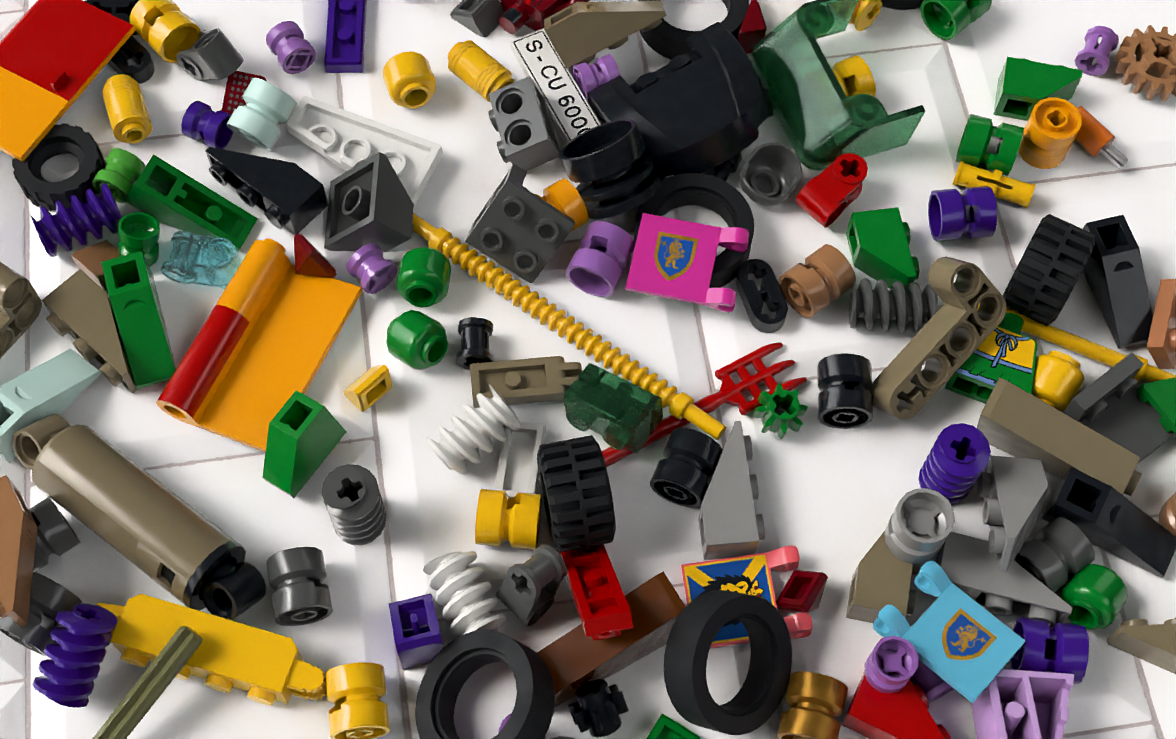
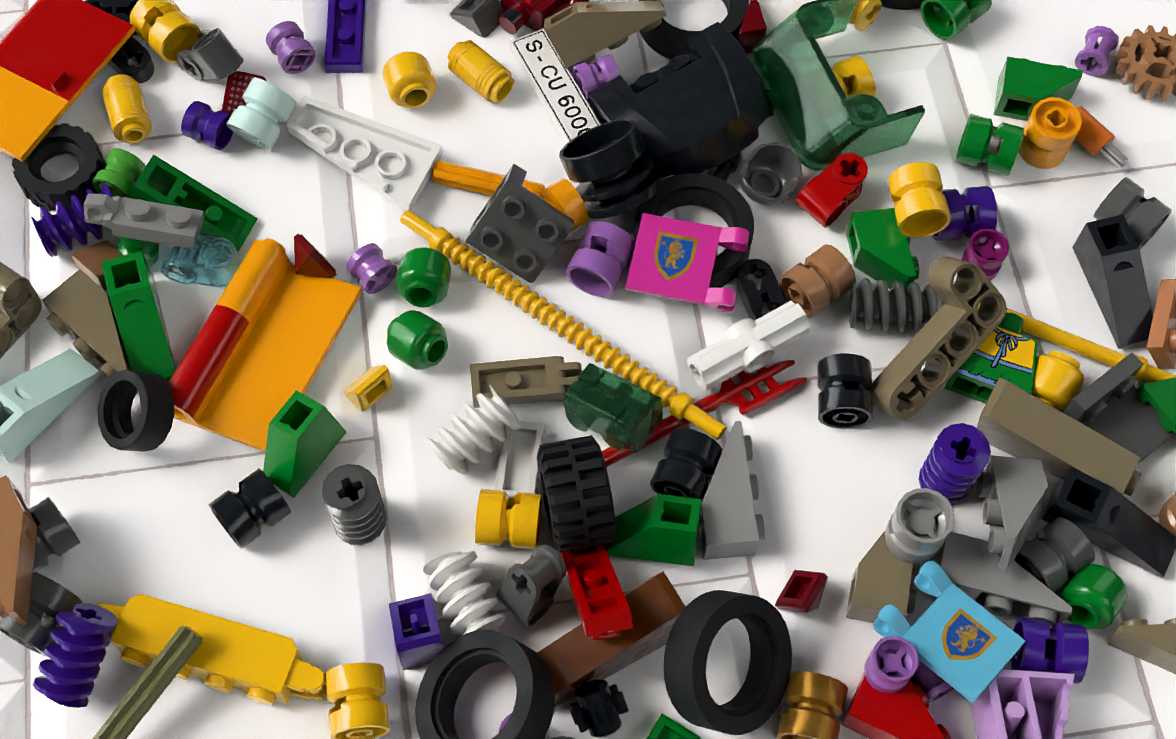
dark tan piece [12,414,266,620] -> none
black slope [205,147,328,235] -> none
dark grey wheel [266,547,333,626] -> none
dark grey slope [324,152,414,252] -> none
black bush [456,317,494,370] -> none
dark grey brick [488,76,560,171] -> none
flag [681,545,813,649] -> none
green gear [753,384,808,439] -> none
yellow pin [952,161,1036,208] -> none
black tyre [1002,214,1095,326] -> none
none -> light grey hinge [84,193,204,249]
none -> black tyre [97,369,175,452]
none -> black wheel [208,468,292,549]
none -> light orange axle [432,160,545,197]
none -> green slope [608,494,702,567]
none -> white piece [687,301,811,391]
none -> yellow wheel [888,162,951,238]
none -> magenta wheel [961,228,1009,281]
none -> dark grey wheel [1093,177,1172,249]

